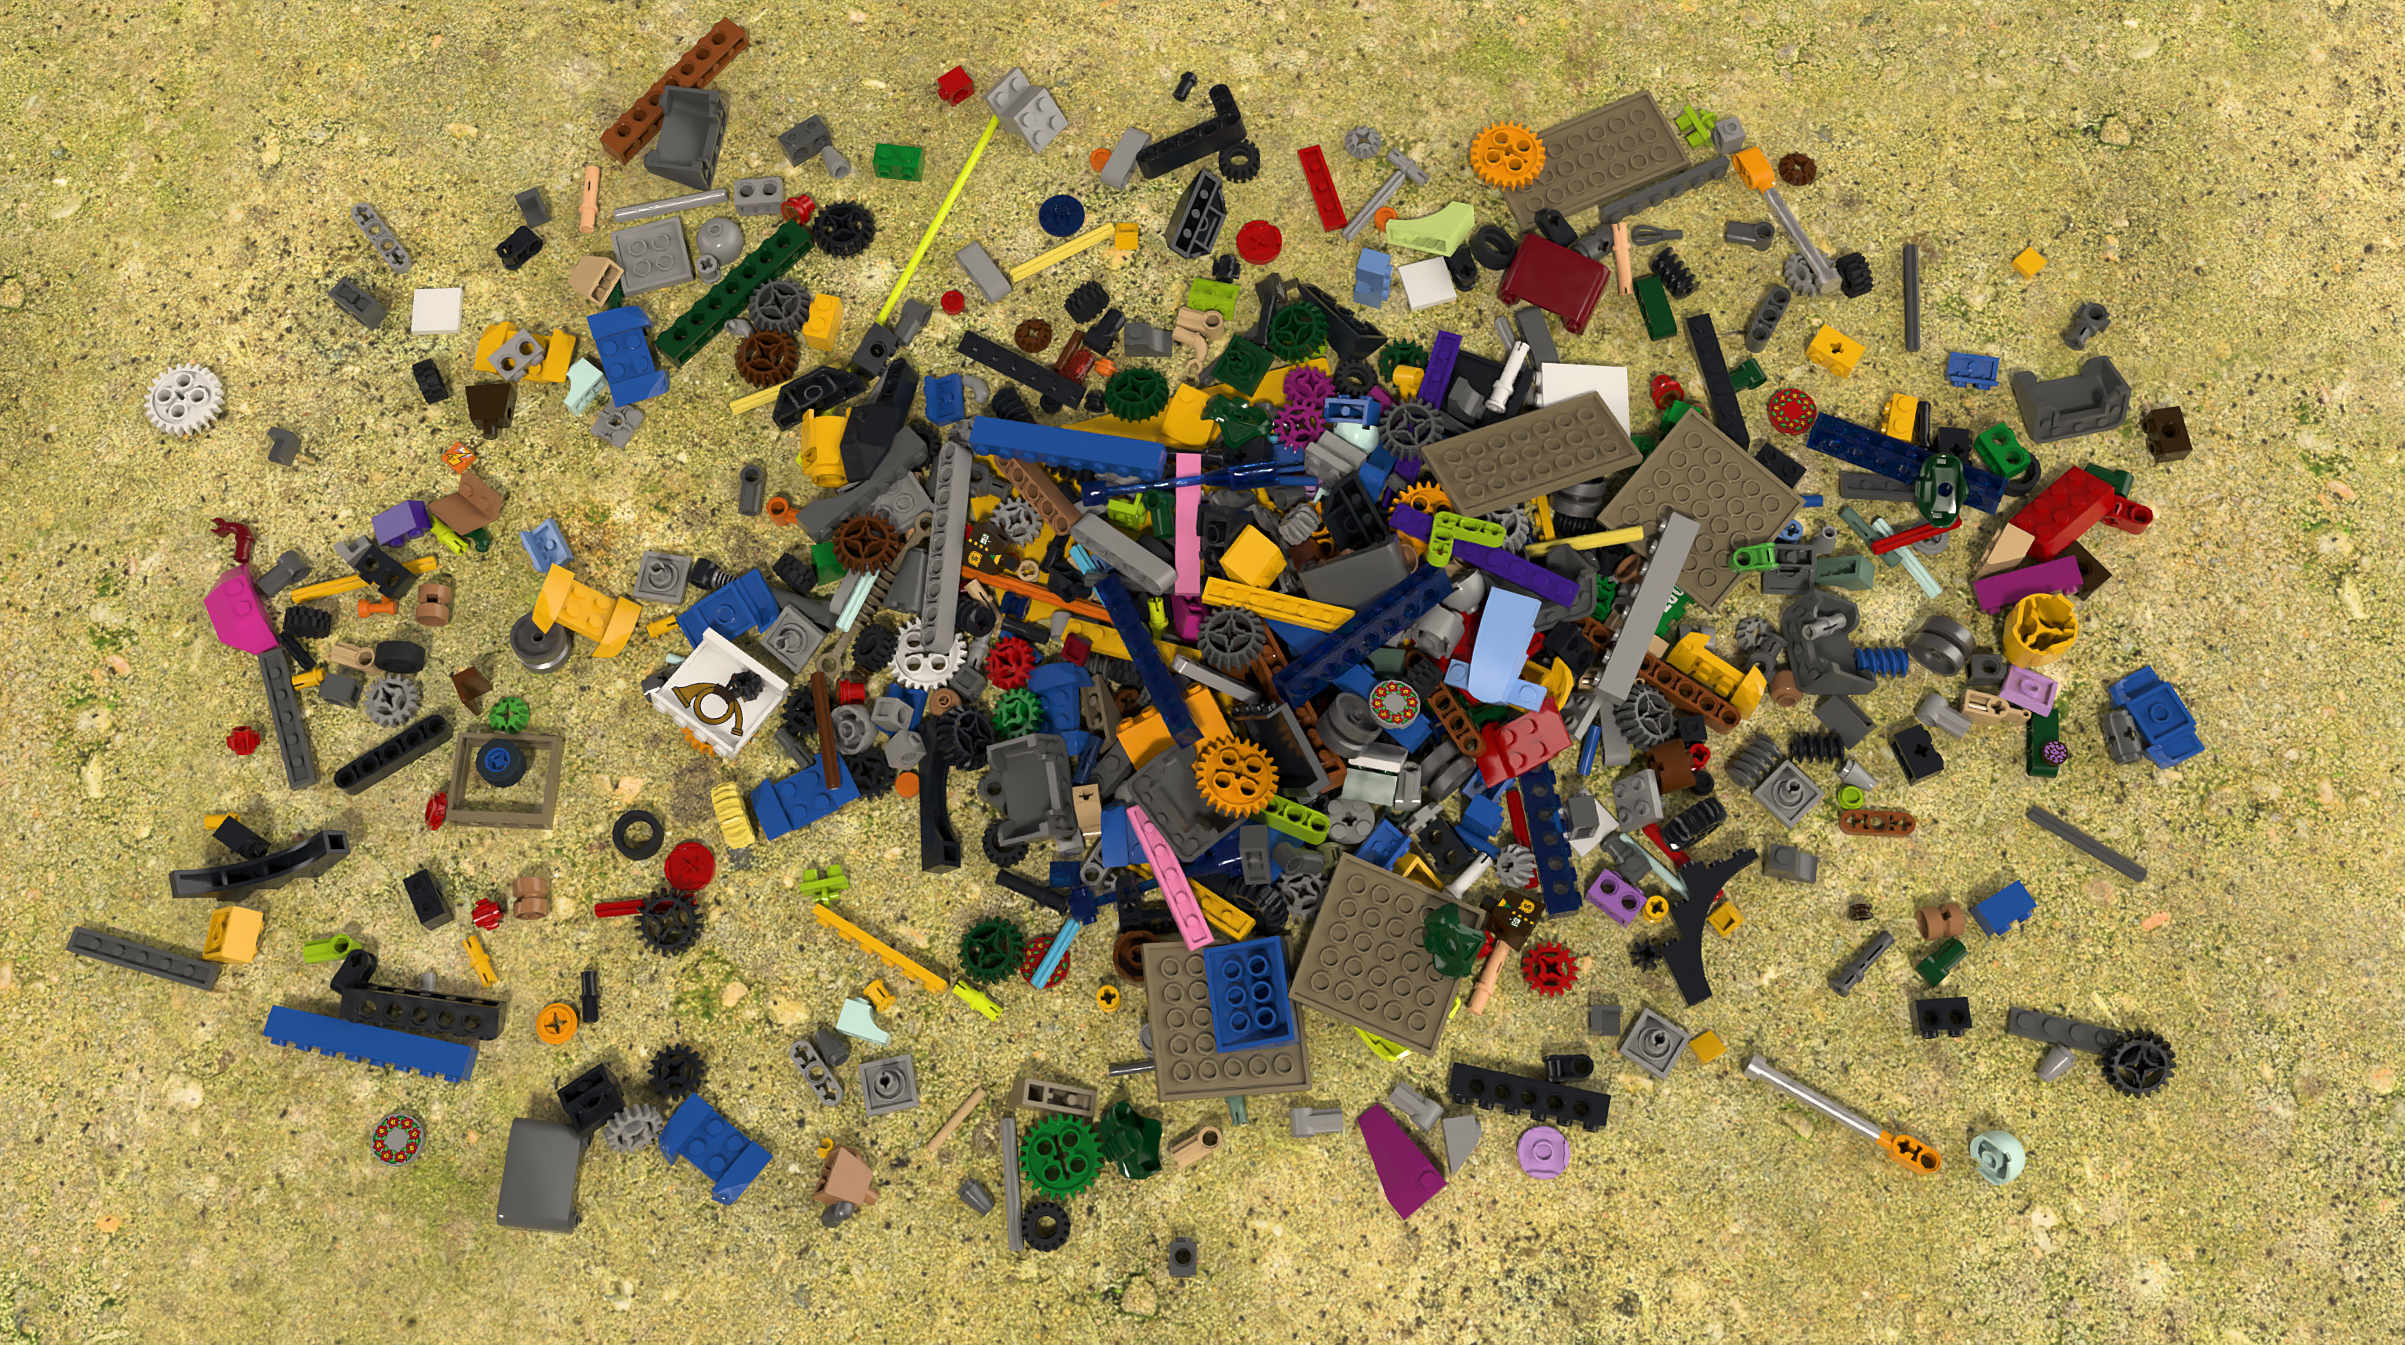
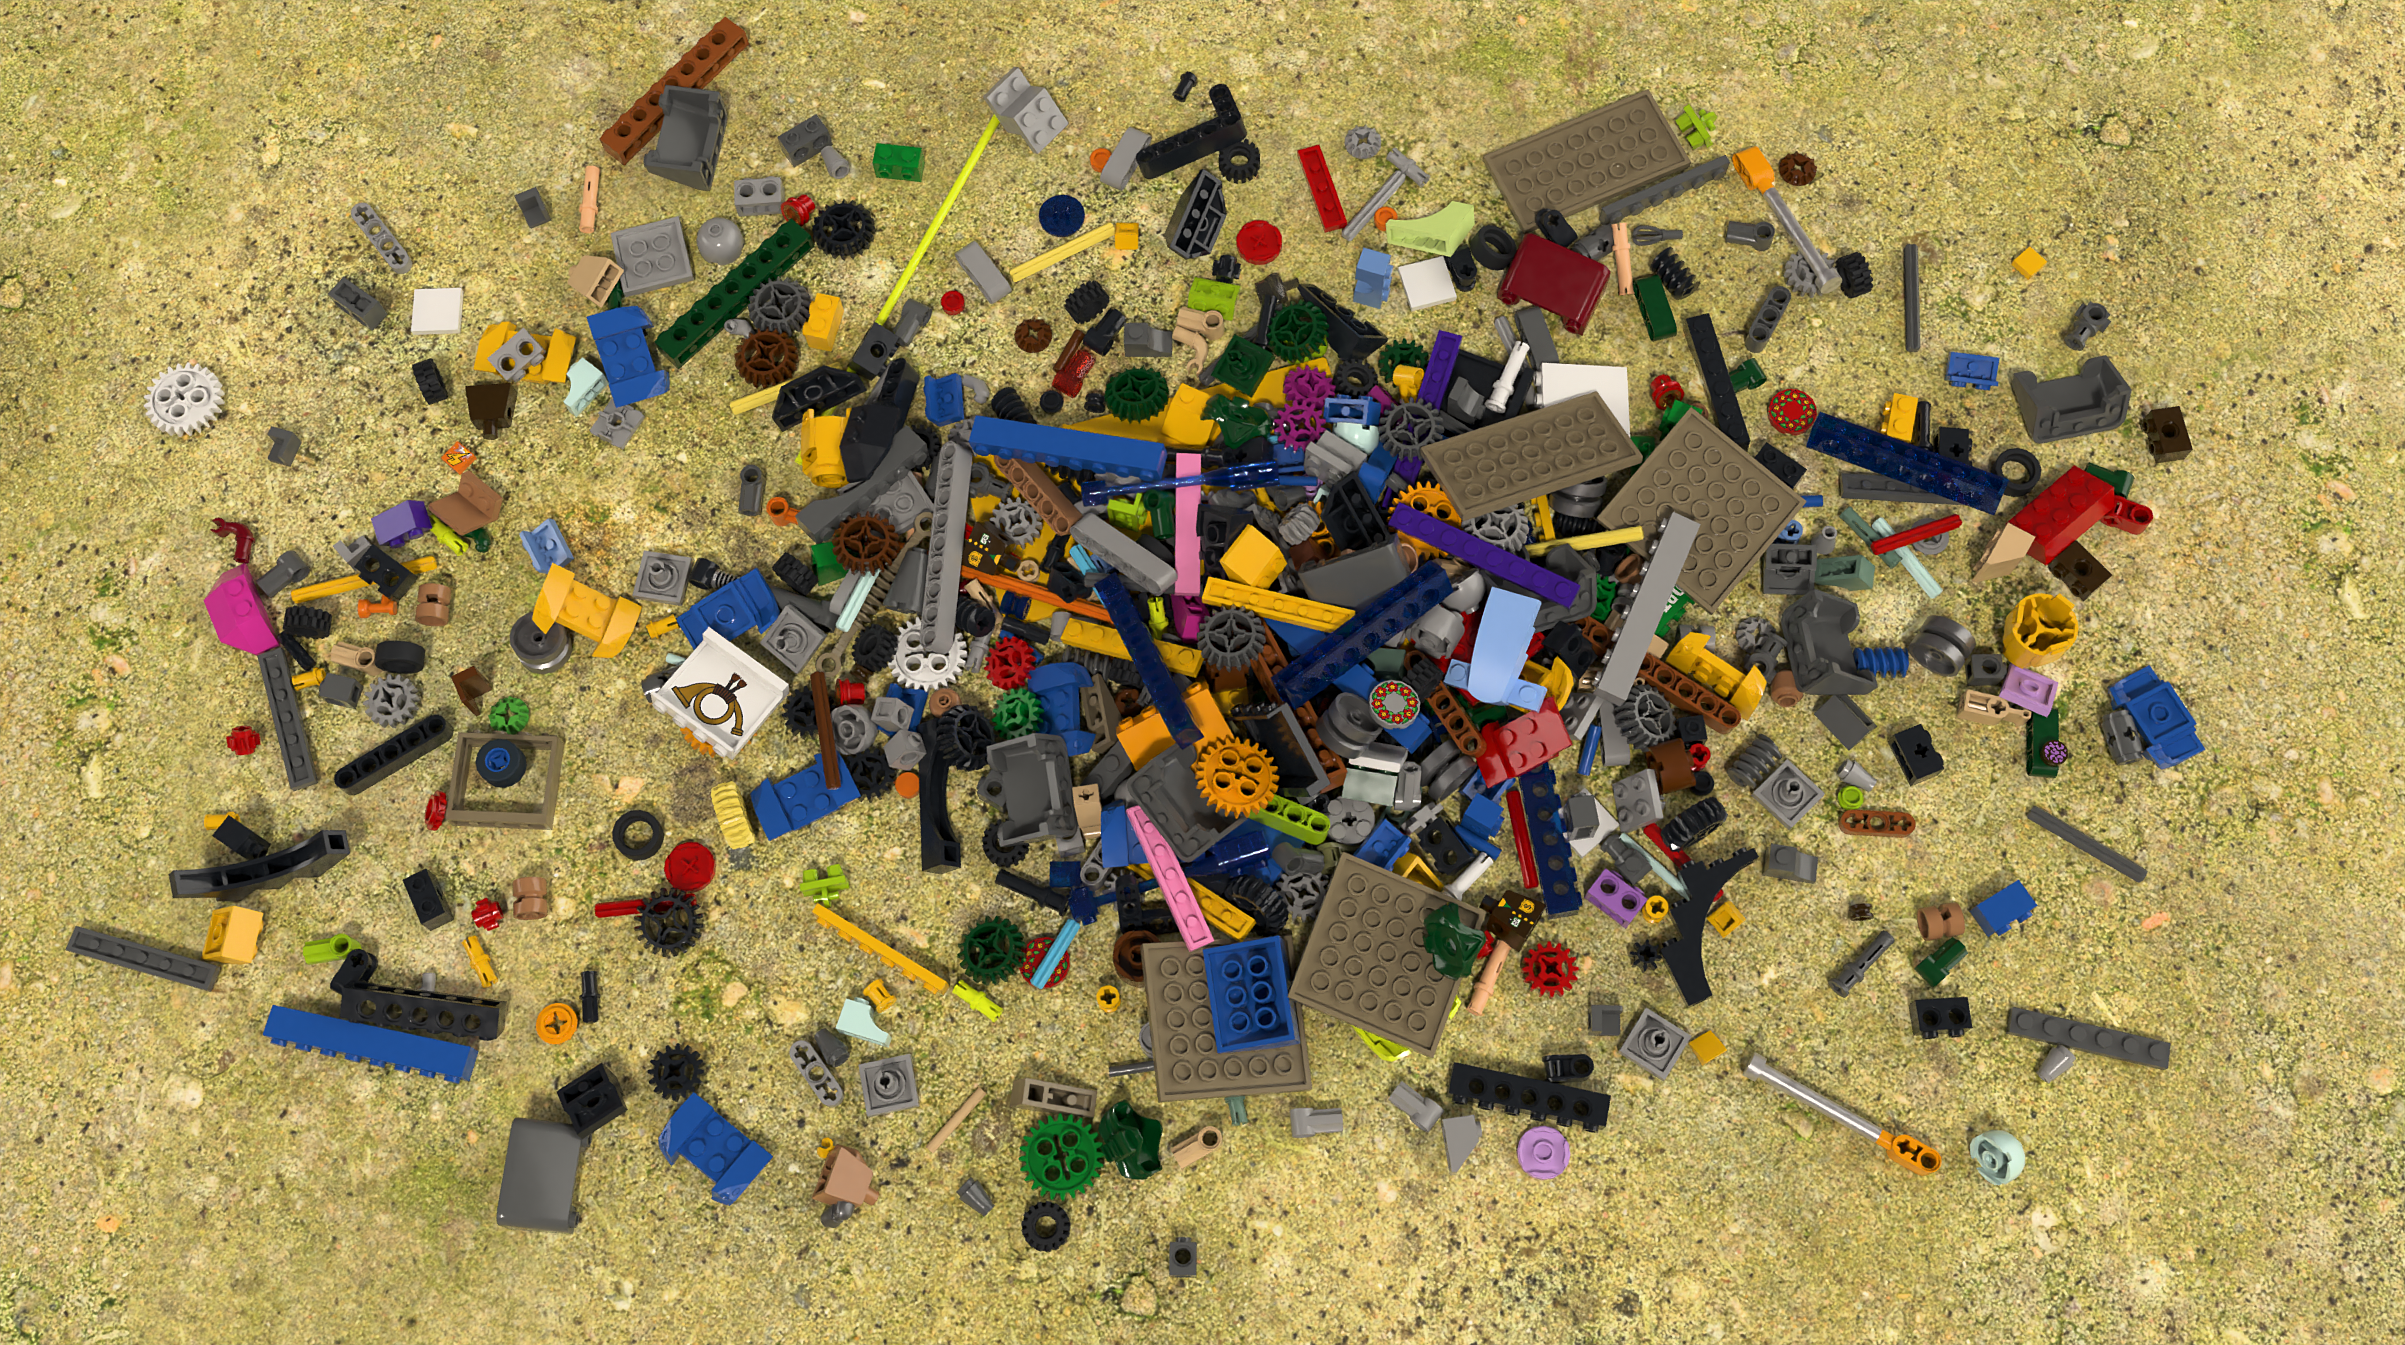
tile [371,1113,426,1167] -> none
black piece [496,225,544,271] -> none
light grey gear [604,1103,663,1154] -> none
light grey axle [613,188,728,223] -> none
light grey bush [696,255,721,284] -> none
black gear [730,670,763,703] -> none
dark grey axle [774,727,815,770] -> none
red brick [937,65,974,107] -> none
dark grey brick [949,664,987,705] -> none
black plate [956,330,1087,410] -> none
light grey axle [1001,1118,1024,1252] -> none
dark red plate [1060,632,1093,667] -> none
dark blue pin [1071,735,1104,787] -> none
orange plate [1093,358,1117,377] -> none
light grey beam [1171,654,1262,704] -> none
dark grey arch [1239,824,1272,885] -> none
magenta wedge [1357,1103,1447,1221] -> none
lime beam [1426,511,1506,567] -> none
light orange gear [1469,120,1546,192] -> none
light grey gear [1493,844,1537,888] -> none
light grey brick [1711,116,1746,157] -> none
bright green piece [1727,542,1779,574] -> none
black piece [1788,731,1845,765] -> none
light grey pin [1802,613,1846,640] -> none
yellow brick [1805,323,1866,379] -> none
dark green piece [1913,452,1969,528] -> none
light grey piece [1917,694,1973,740] -> none
magenta brick [1972,555,2083,616] -> none
green brick [1973,422,2031,484] -> none
black gear [2100,1027,2177,1099] -> none

